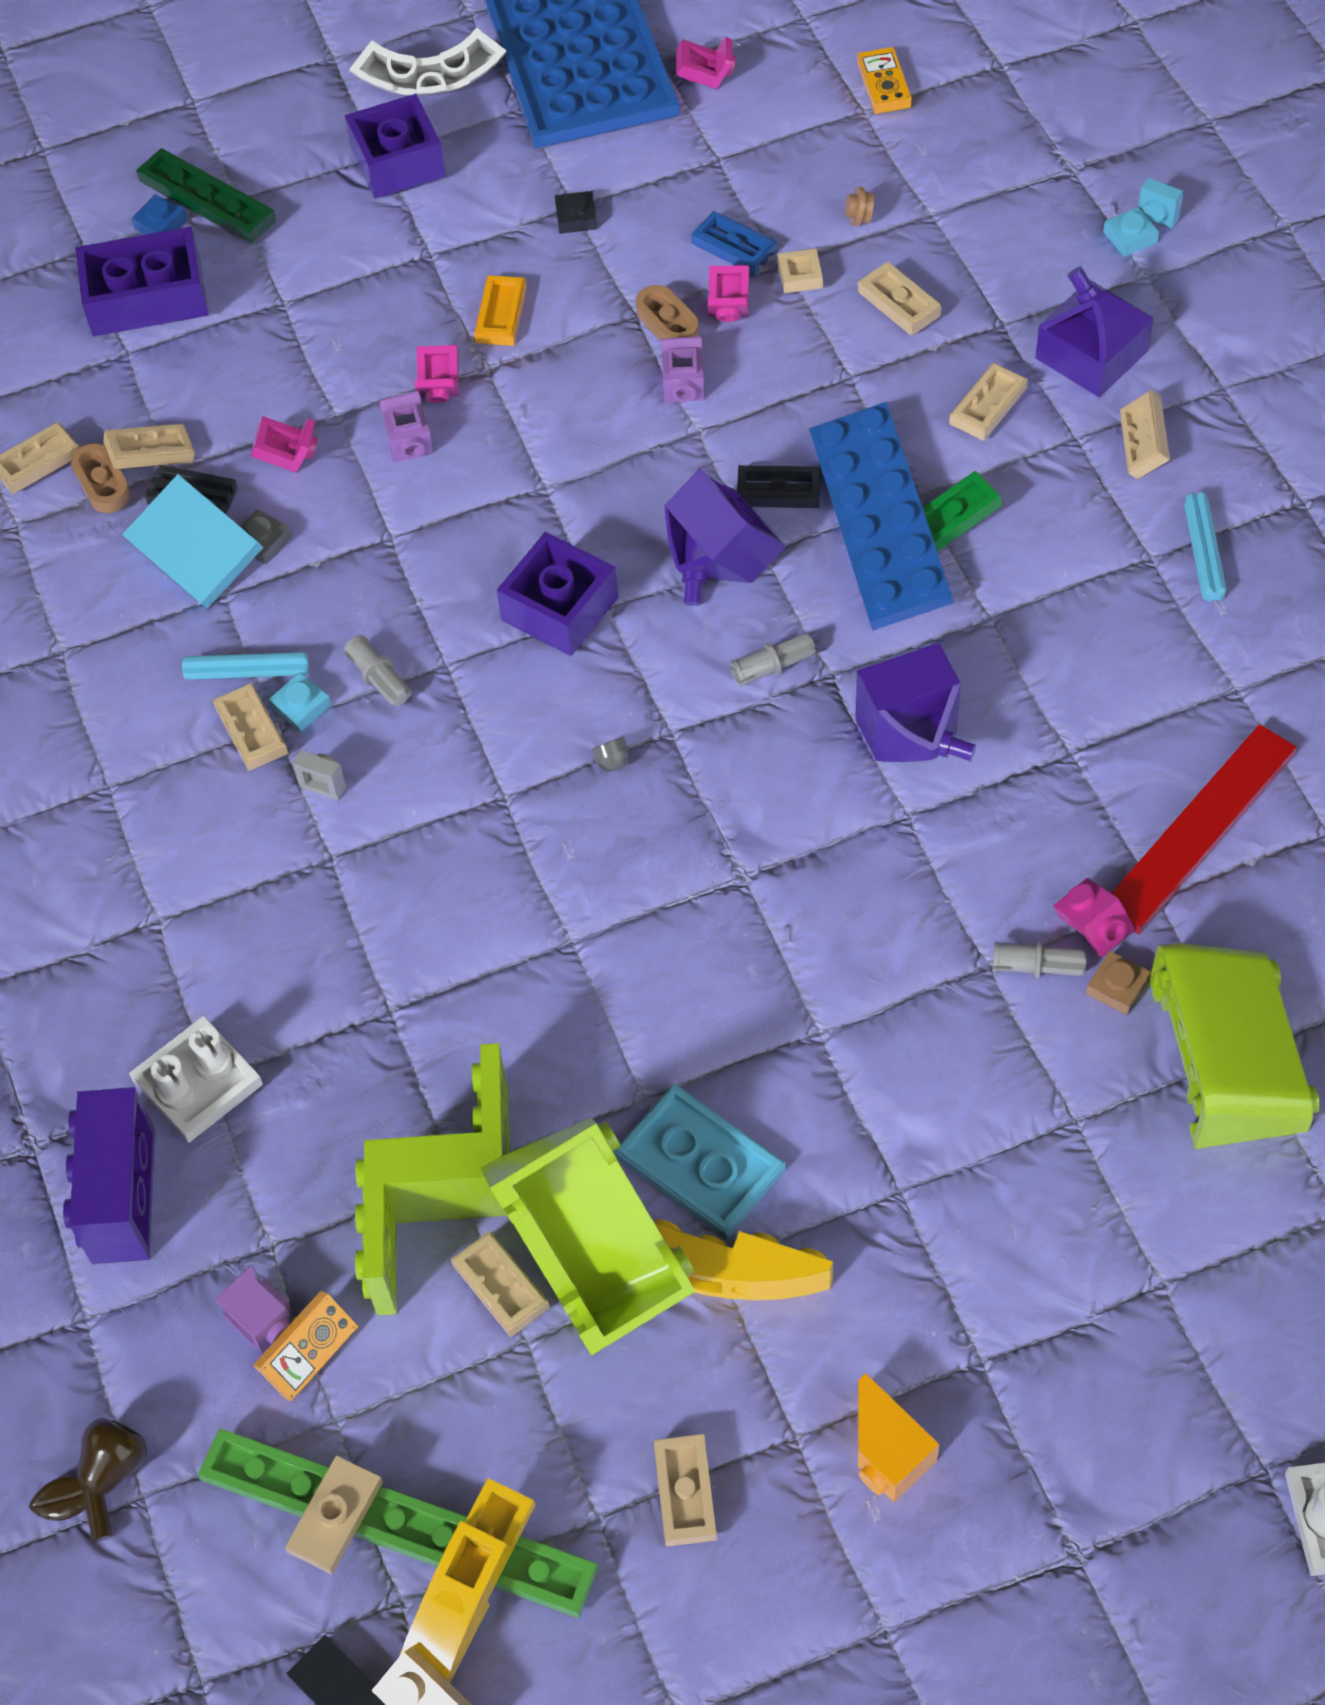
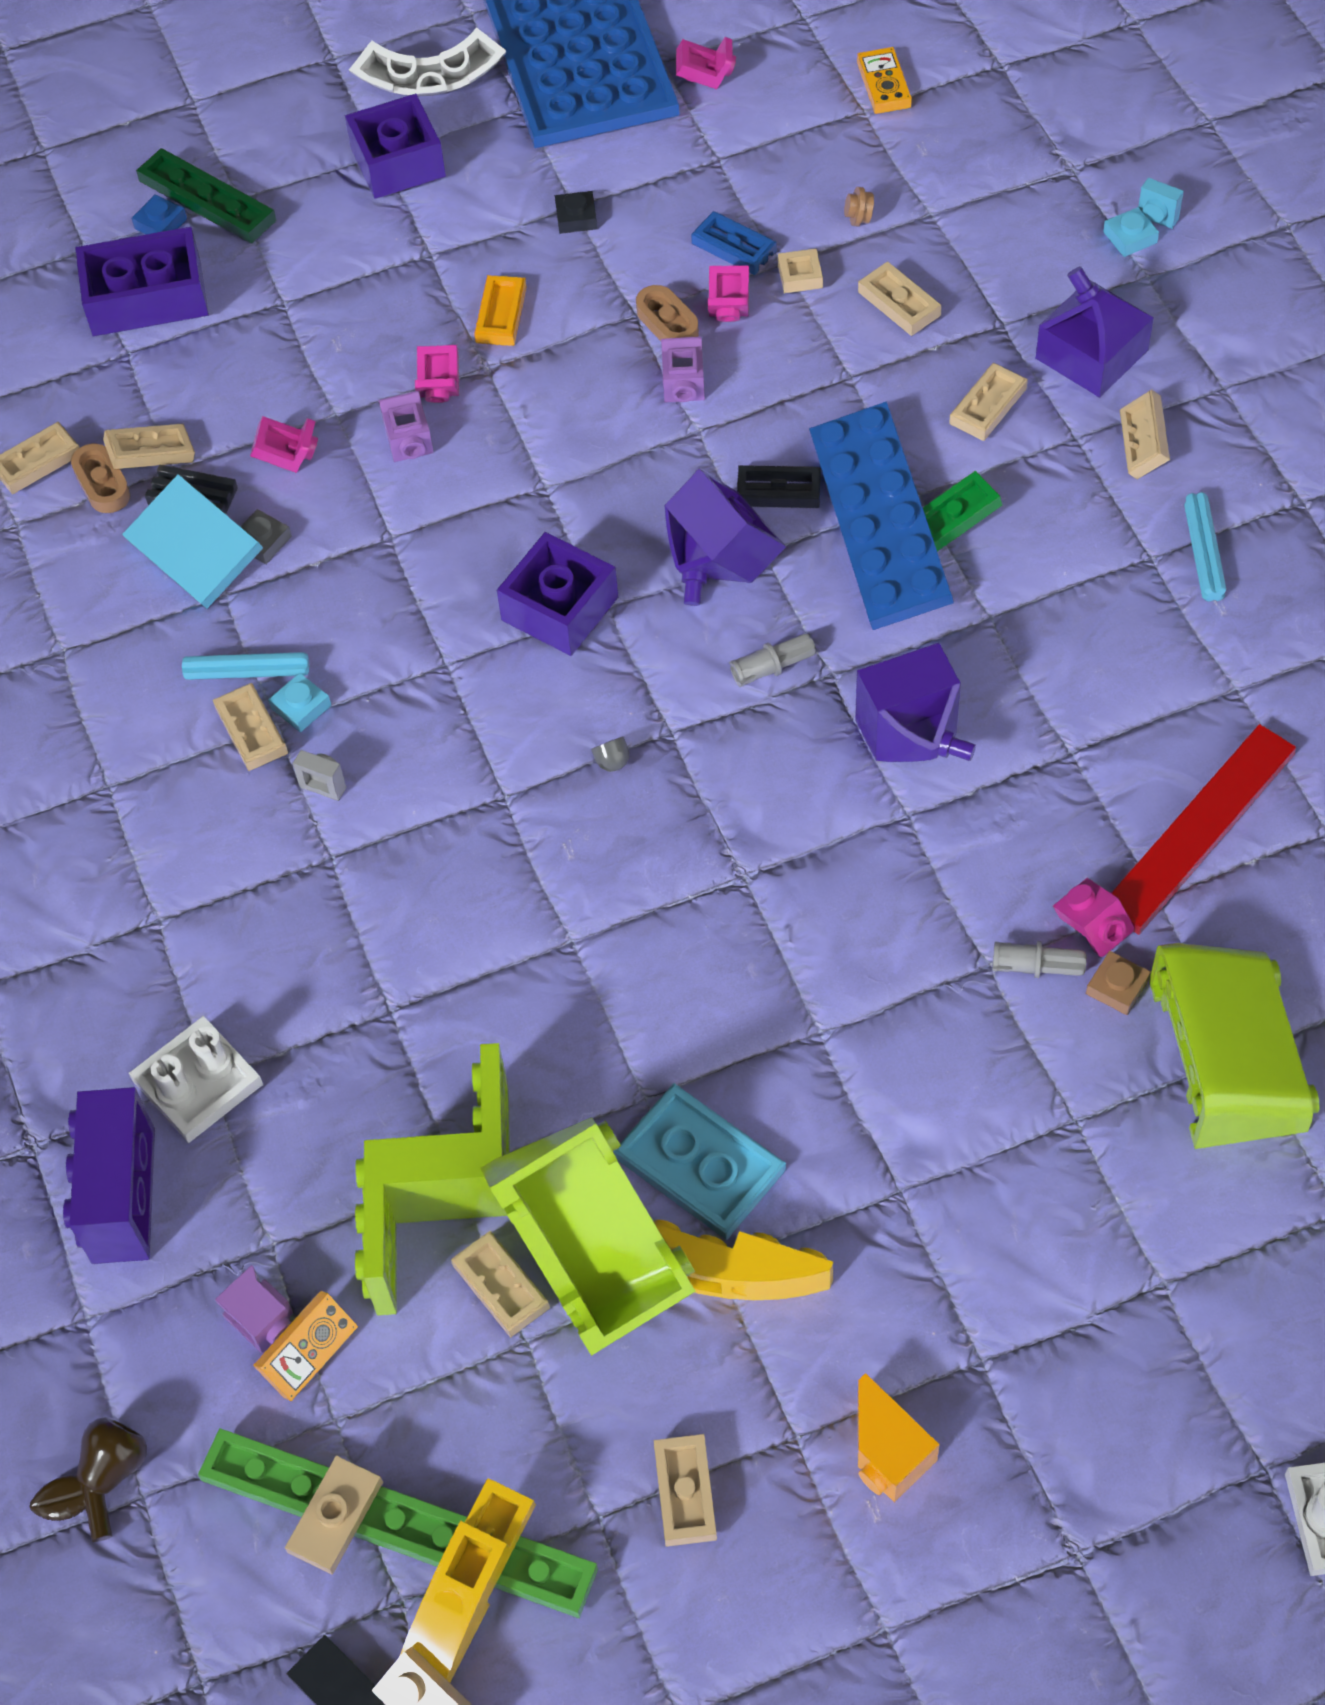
light grey axle [344,635,411,707] -> none

